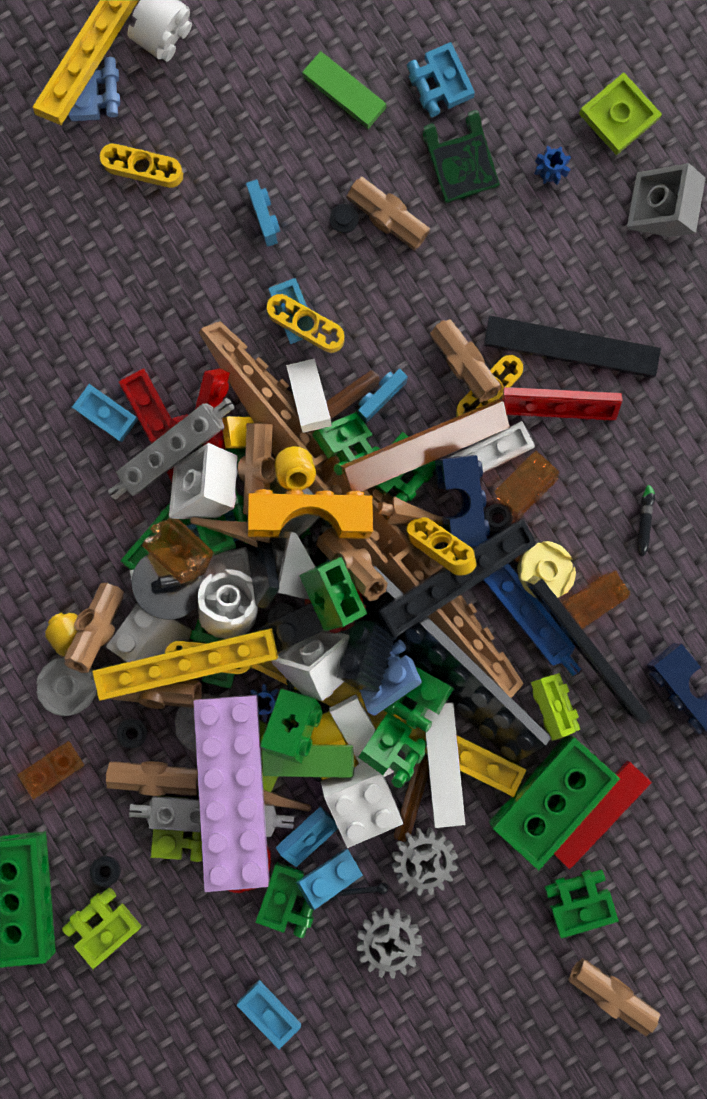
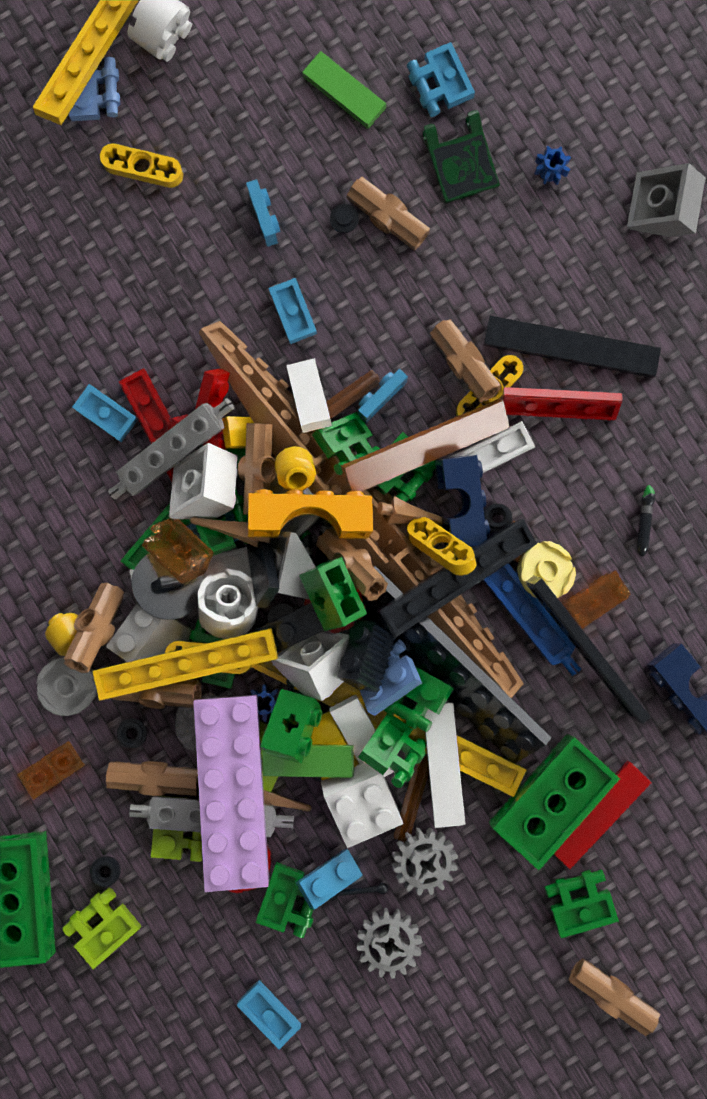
yellow beam [267,294,344,353] -> none
dark azure plate [276,807,338,867] -> none
clear orange hinge [494,450,560,520] -> none
lime plate [531,673,580,741] -> none
lime plate [579,72,662,156] -> none

